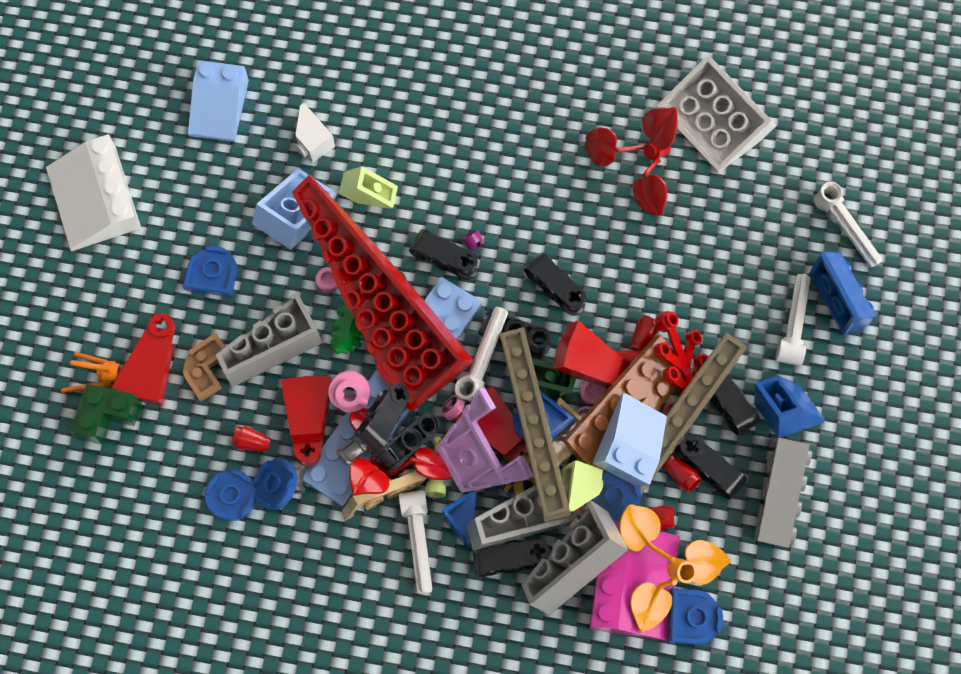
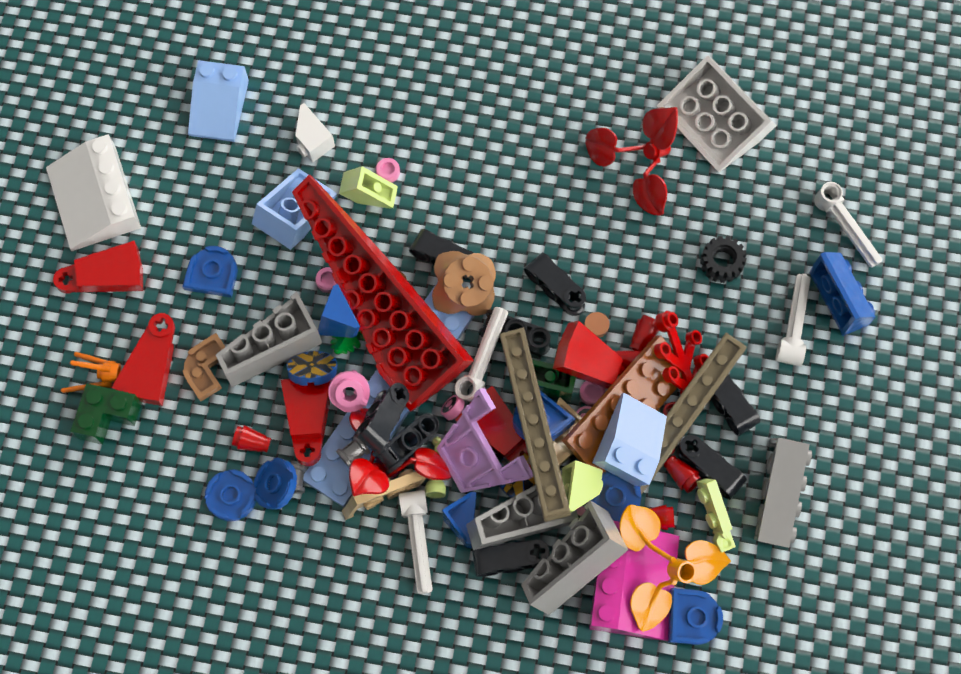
magenta hinge [461,229,483,250] -> none
blue slope [754,375,825,438] -> none
none -> red piece [53,241,143,293]
none -> tile [287,351,338,386]
none -> blue slope [318,284,360,338]
none -> bright pink tile [376,158,400,183]
none -> medium nougat brick [432,251,496,316]
none -> nougat tile [584,312,609,338]
none -> yellowish green hinge [697,478,736,552]
none -> black tyre [700,236,747,283]

